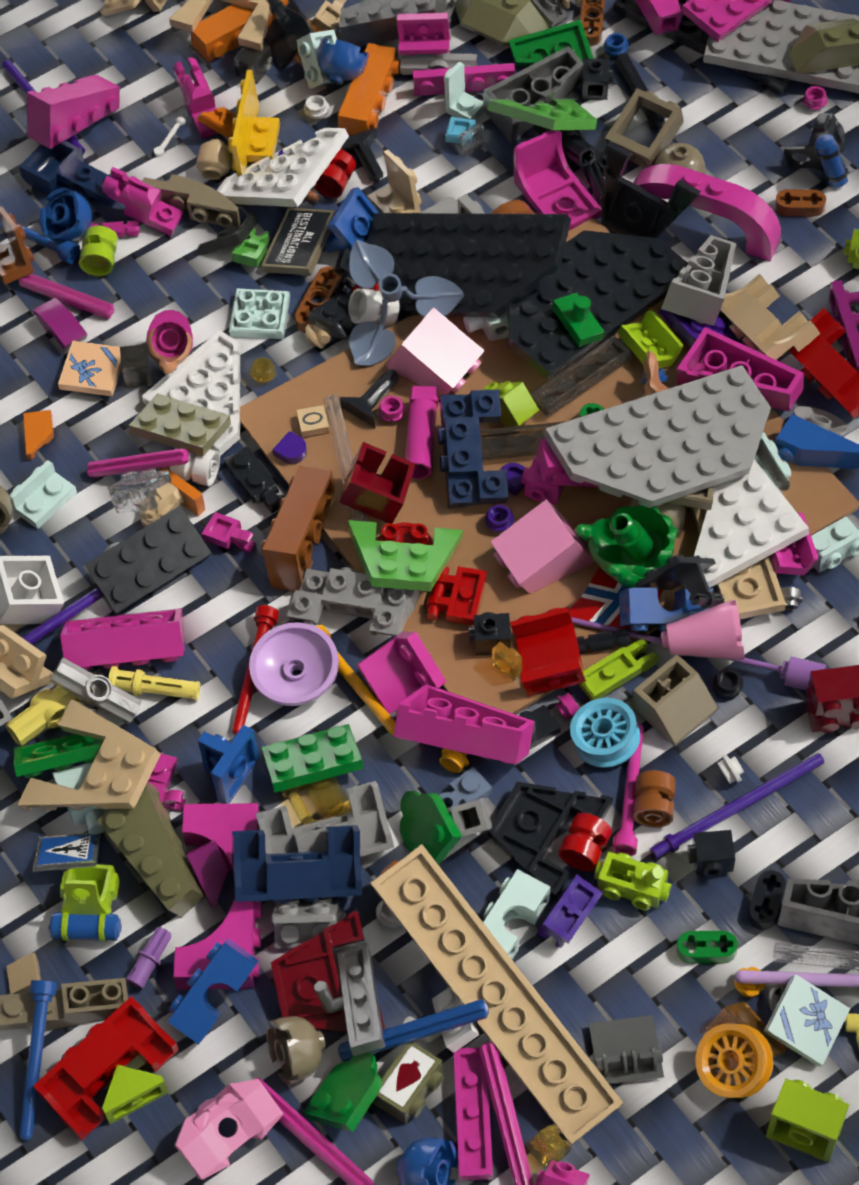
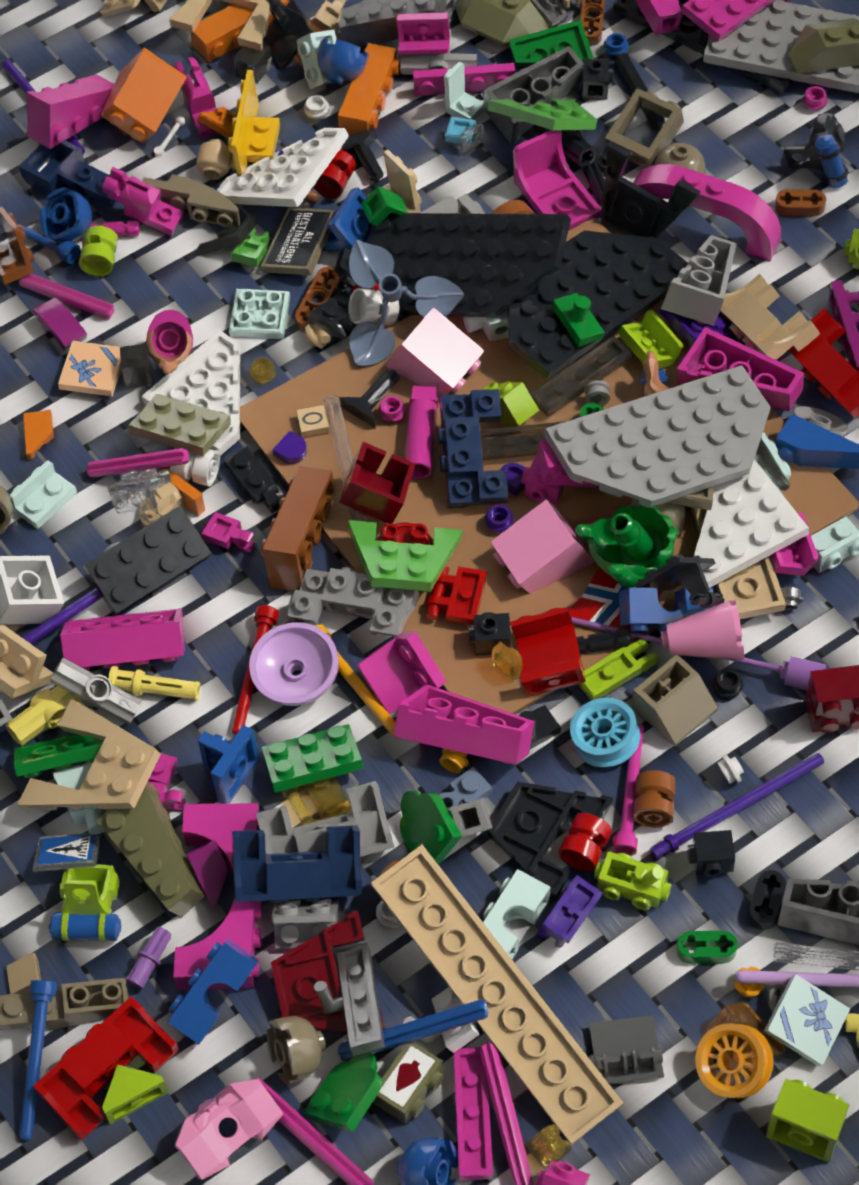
dark pink plate [555,692,580,720] -> none
none -> orange slope [101,48,187,144]
none -> green panel [361,186,408,226]
none -> light grey bush [585,380,610,406]

